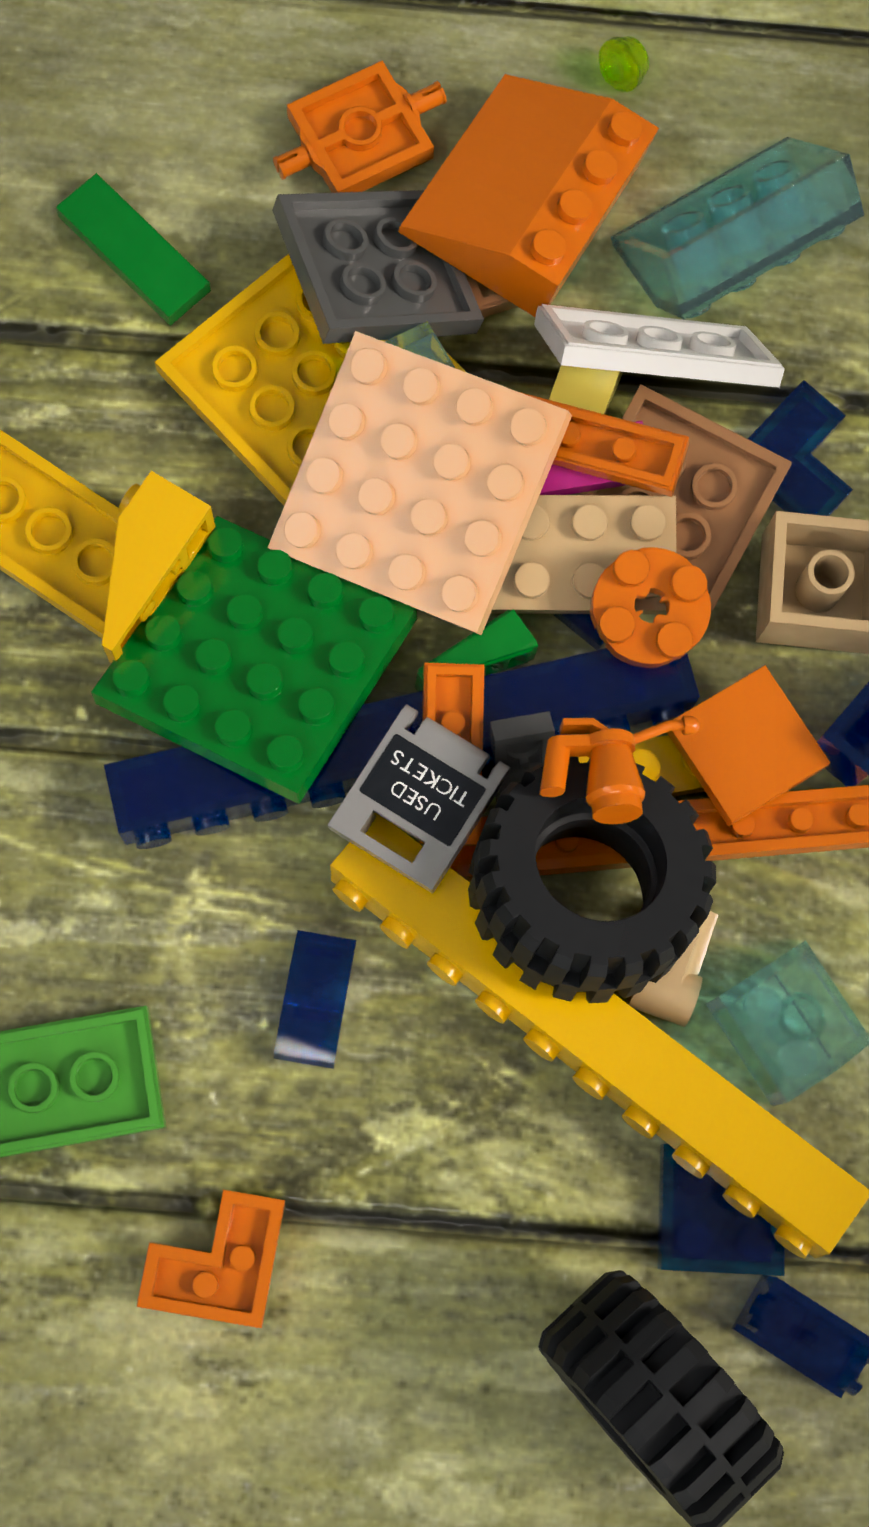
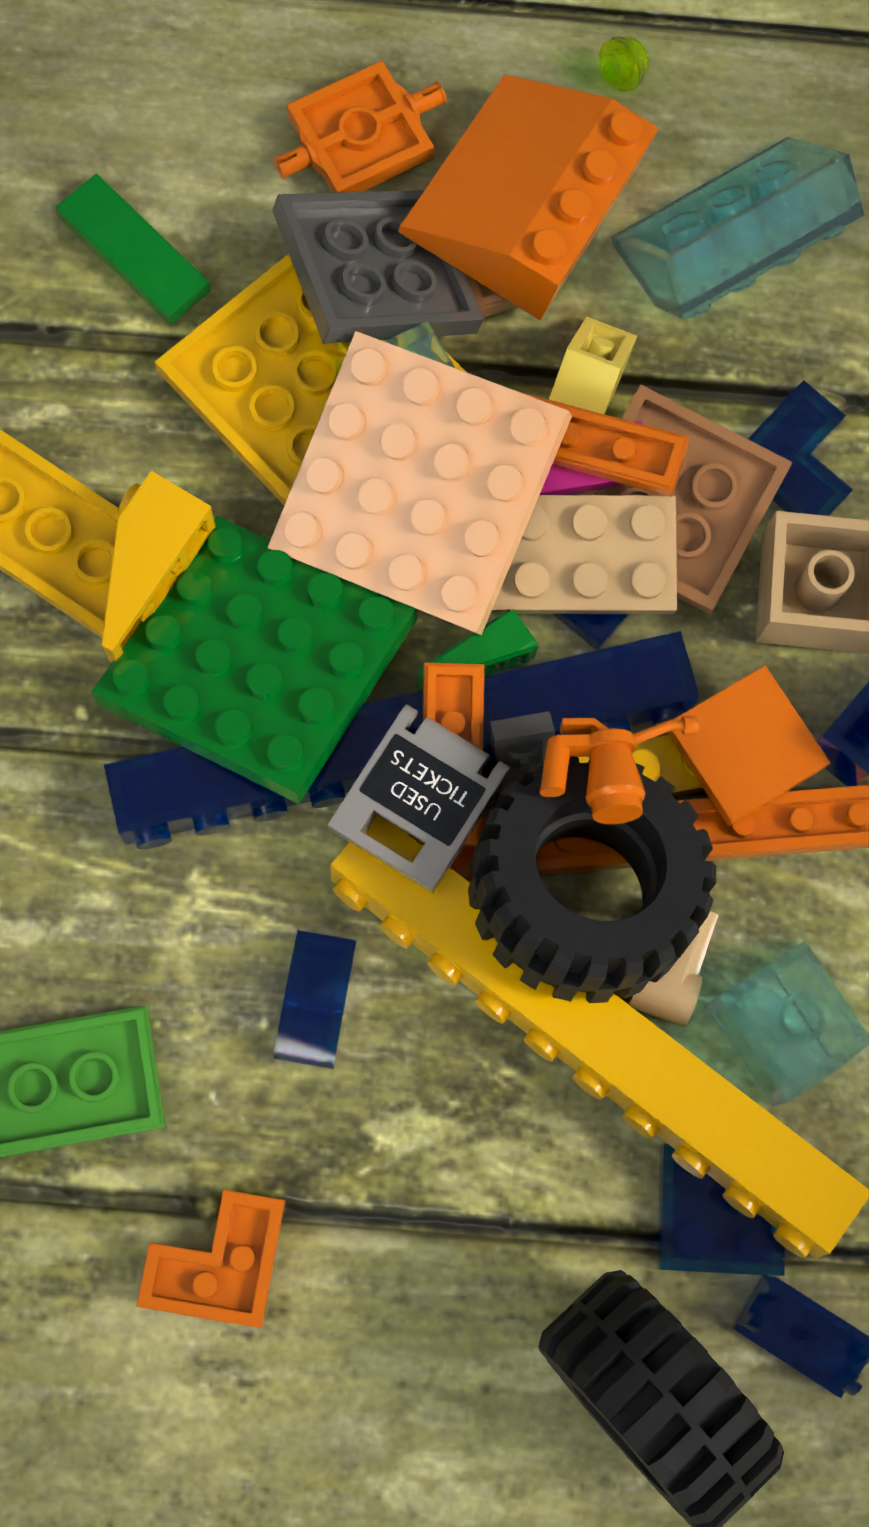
white tile [534,304,785,388] -> none
orange plate [590,547,711,668] -> none

